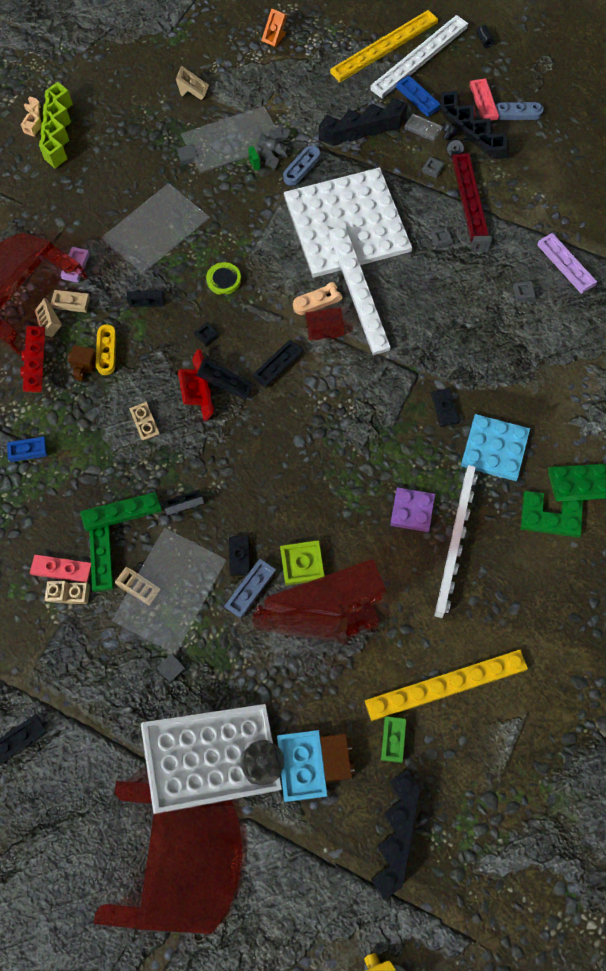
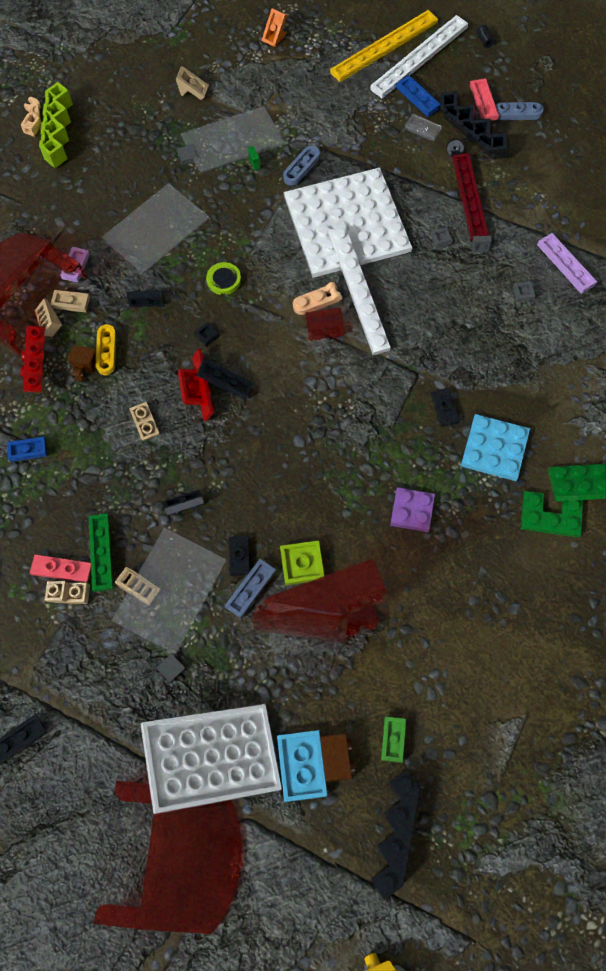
green plate [80,492,161,532] -> none
clear smoke plate [241,740,285,785] -> none
black plate [253,339,303,388] -> none
dark grey animal [257,126,290,170] -> none
black brick [319,98,408,146] -> none
yellow plate [365,650,528,722] -> none
dark grey tile [422,157,445,179] -> none
white plate [434,465,478,618] -> none
black tile [441,123,459,140] -> none

